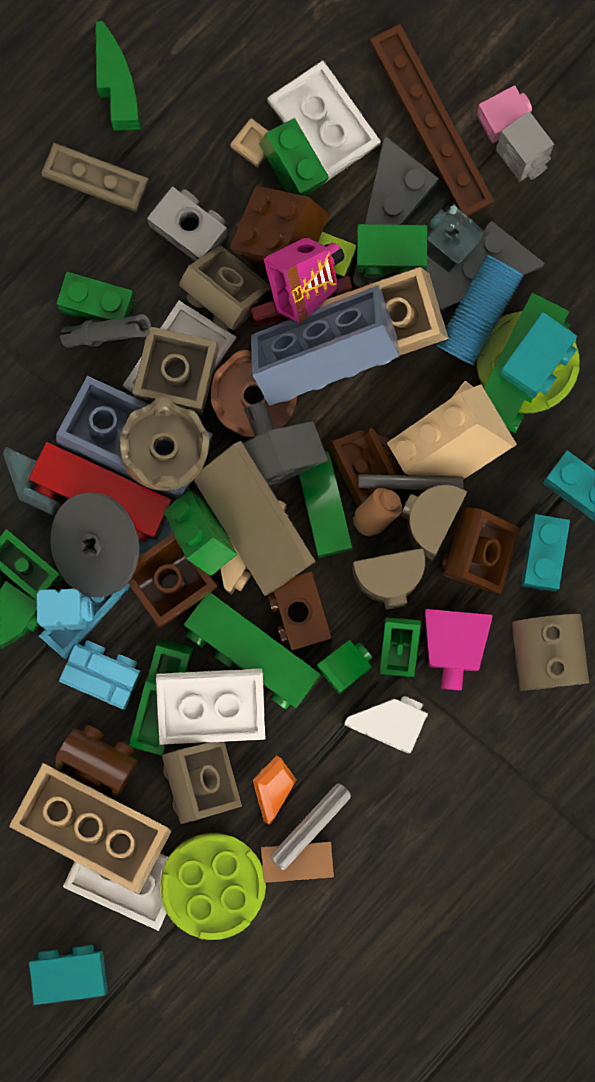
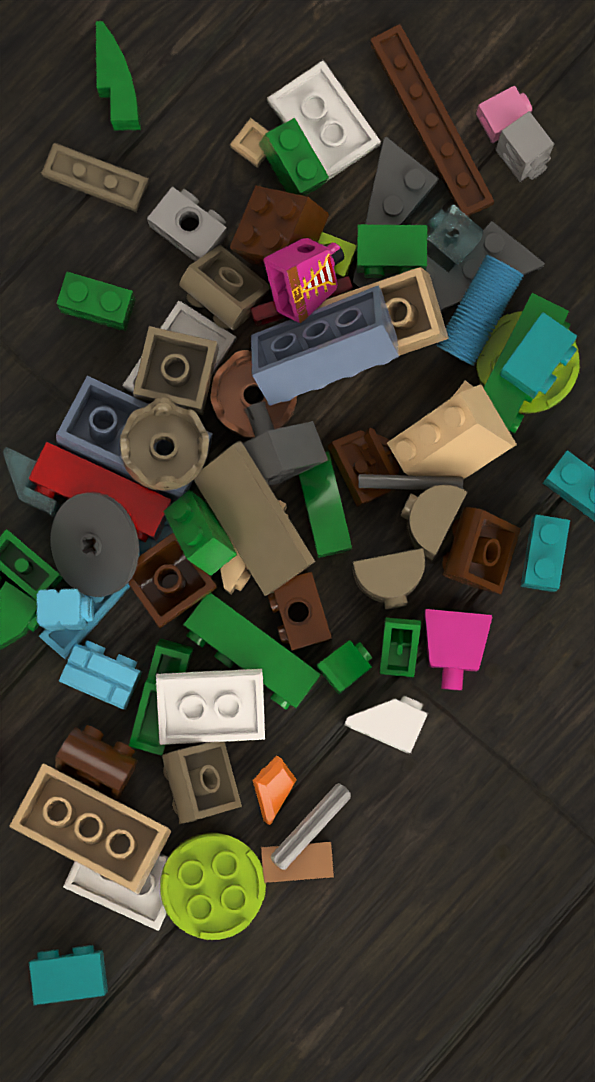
dark grey pin [60,314,151,348] -> none
medium nougat brick [353,488,402,536] -> none
dark tan brick [511,614,589,691] -> none

